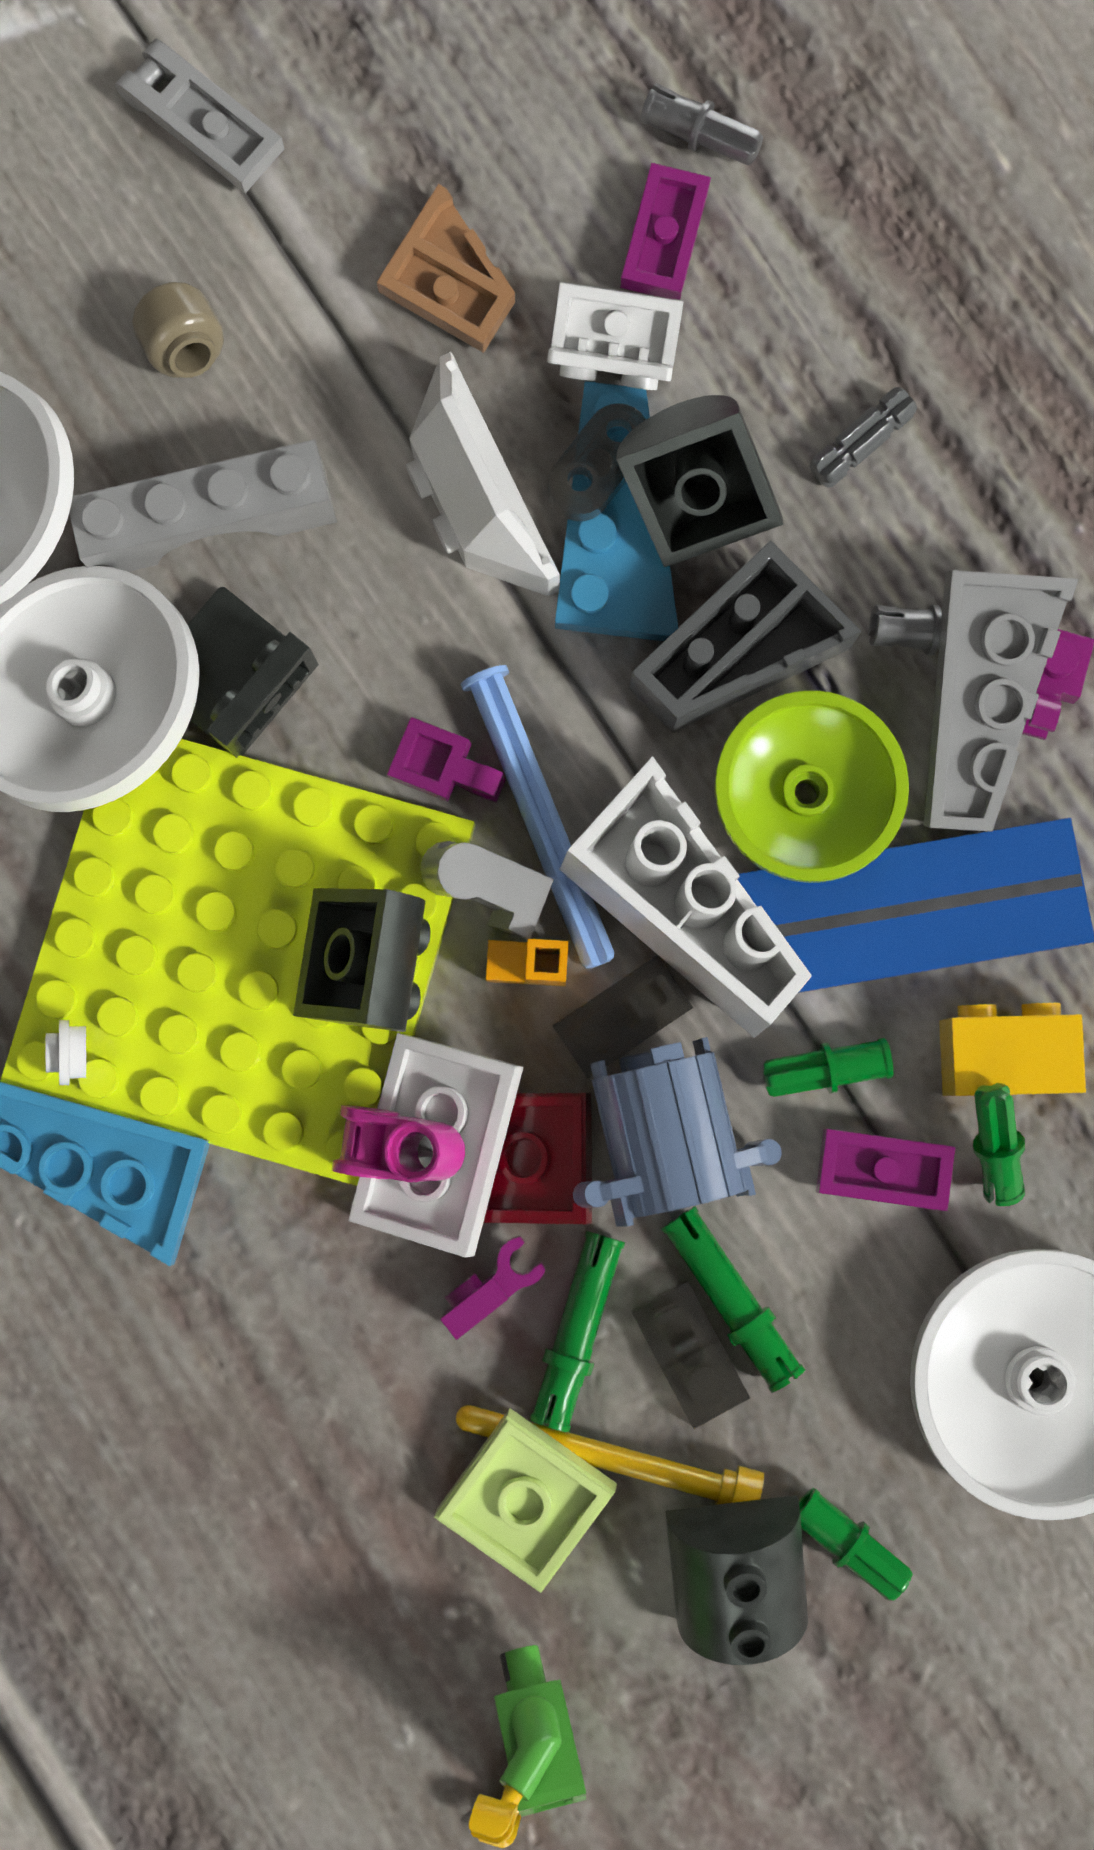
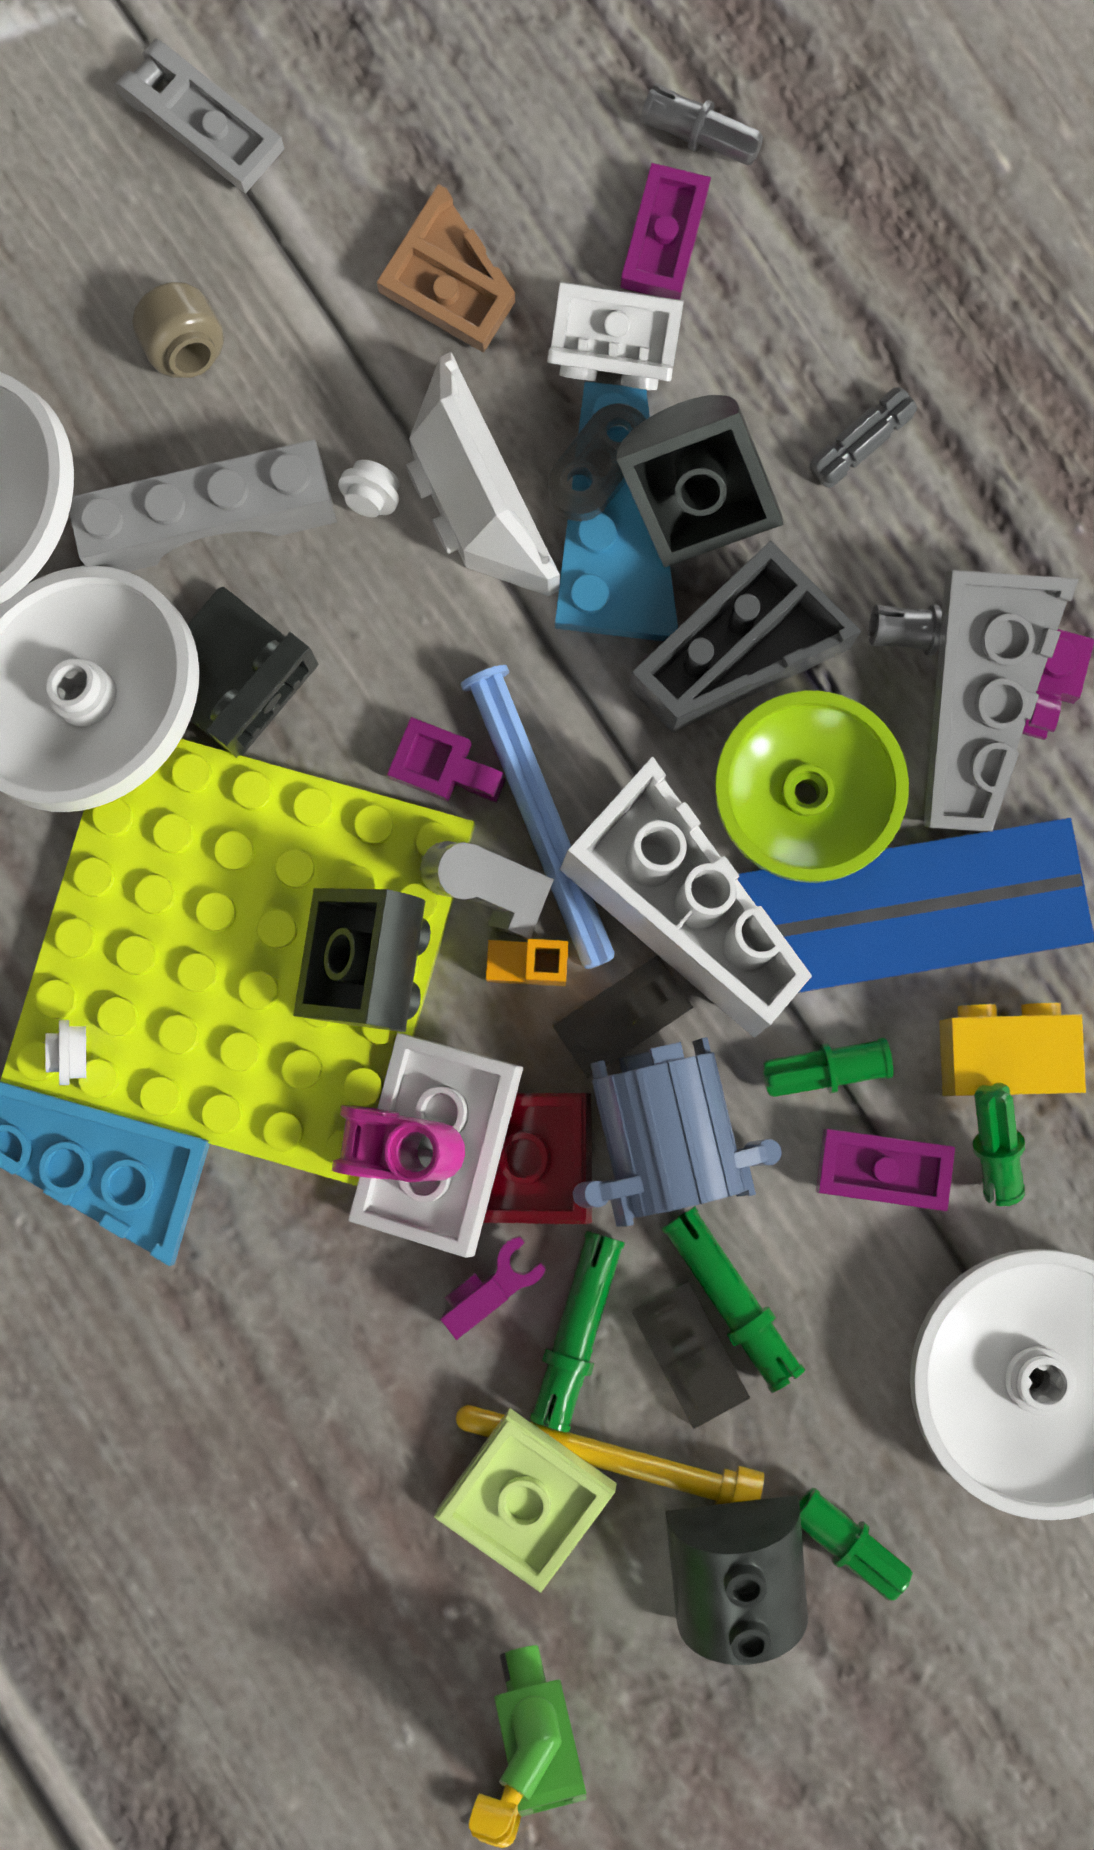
none -> white plate [338,460,400,517]

